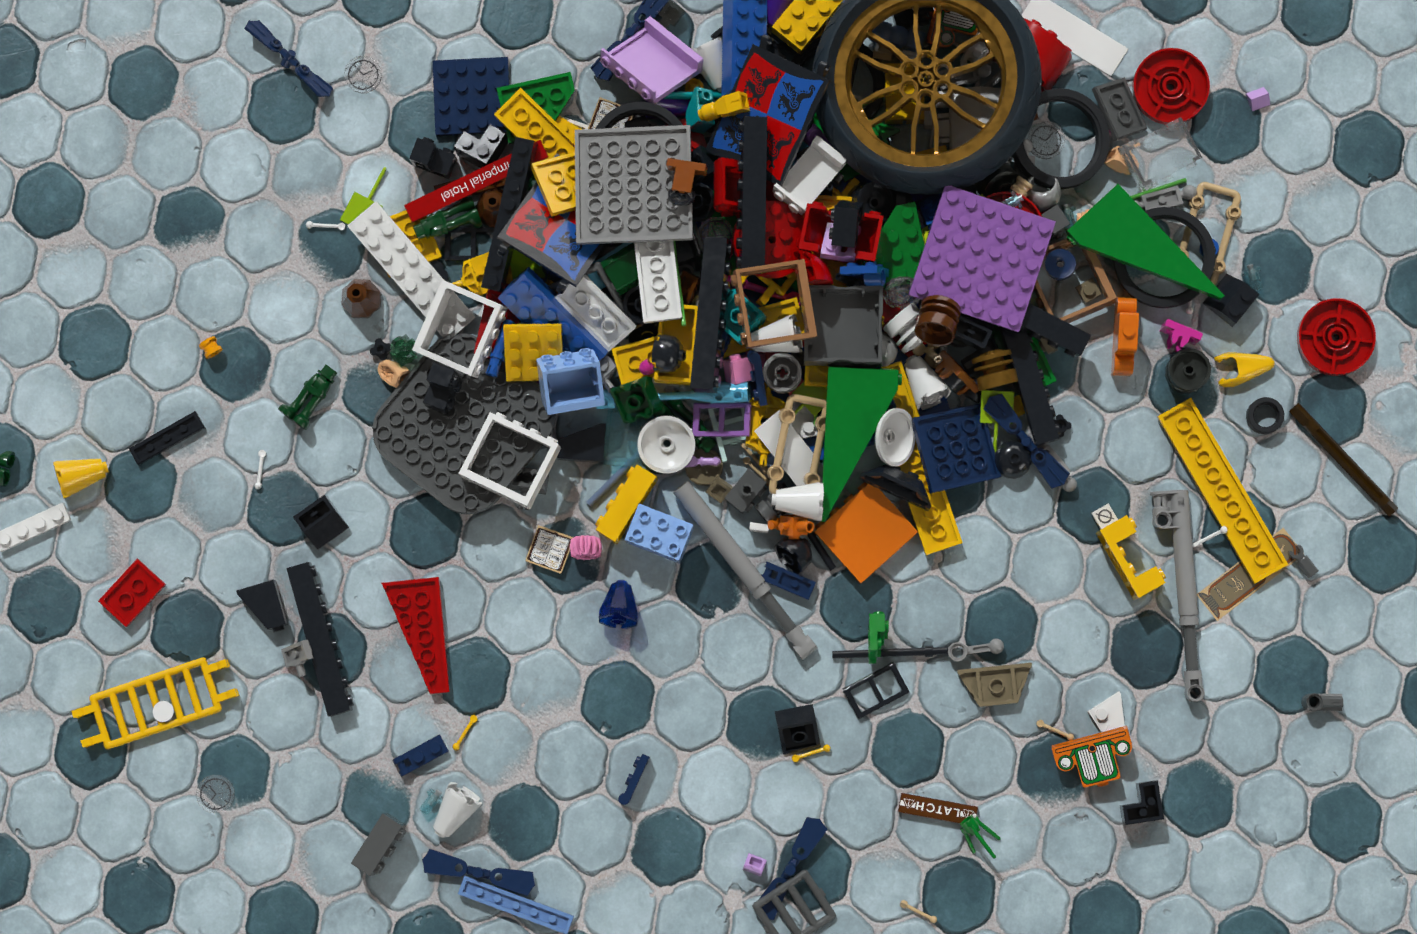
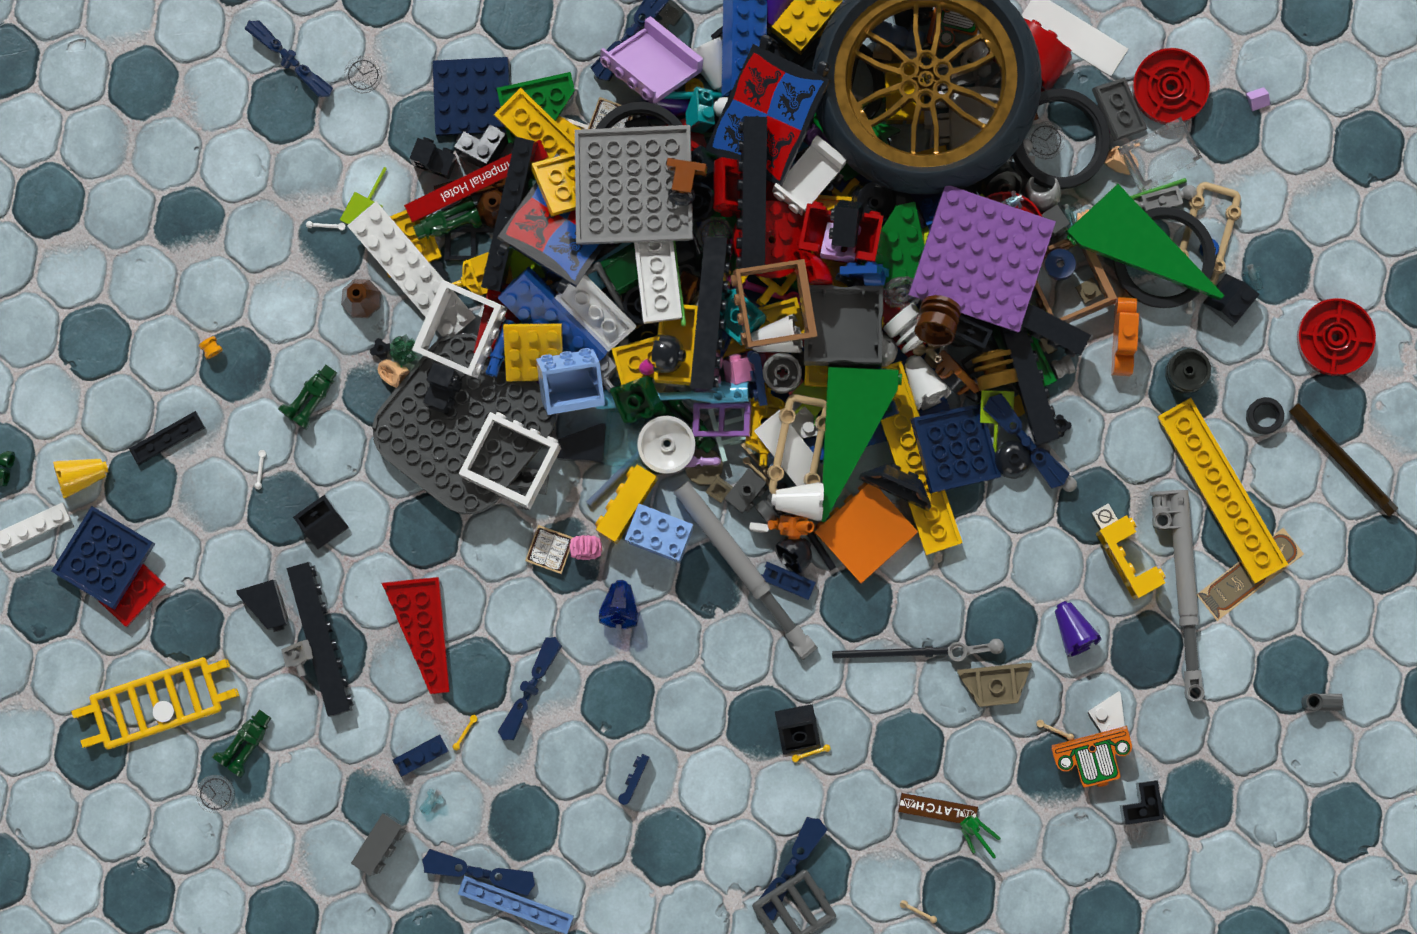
white cone [433,782,482,838] -> none
yellow piece [698,91,750,121] -> none
lavender slope [743,853,767,876] -> none
black window [842,662,909,719] -> none
green plate [868,611,889,664] -> none
white dish [875,408,915,466] -> none
tan wheel [1010,175,1034,197] -> none
dark pink piece [1159,319,1203,352] -> none
white hinge [1193,526,1228,548] -> none
yellow animal [1214,352,1275,387] -> none
dark grey bar [1288,544,1319,578] -> none
none -> dark blue plate [51,506,155,610]
none -> dark green piece [212,709,272,778]
none -> dark blue piece [498,637,562,741]
none -> light grey wheel [1050,355,1076,379]
none -> dark purple cone [1054,601,1102,657]

